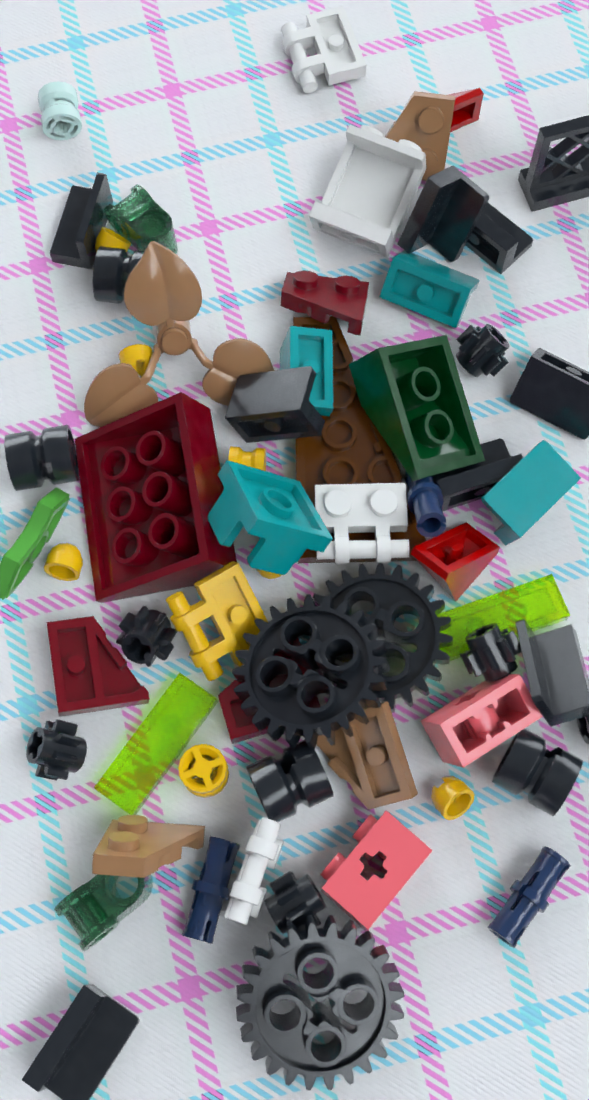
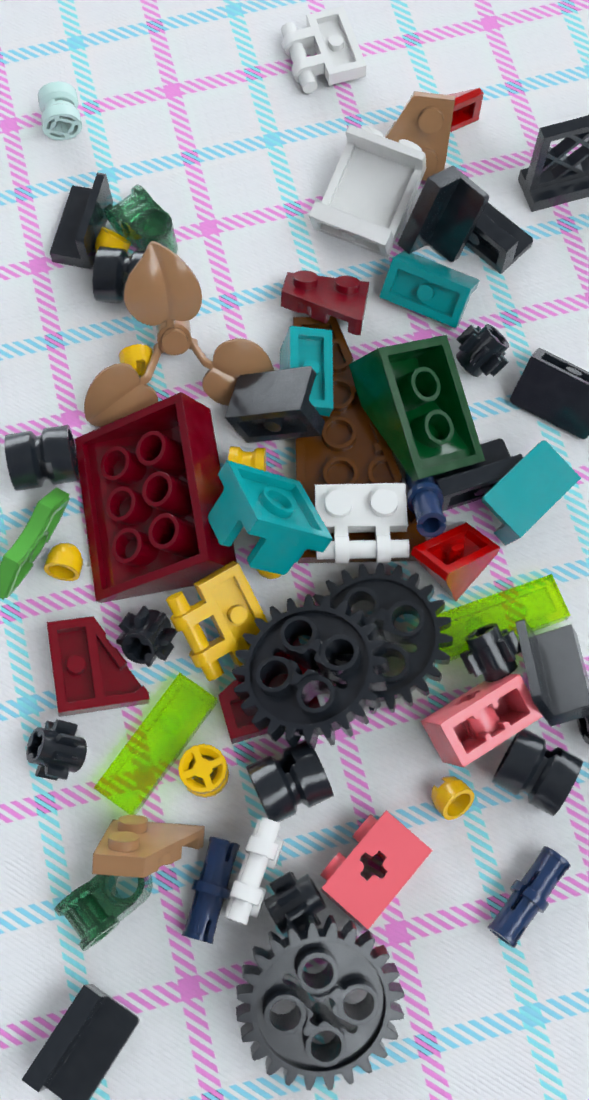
medium nougat wing [303,701,418,810] -> none

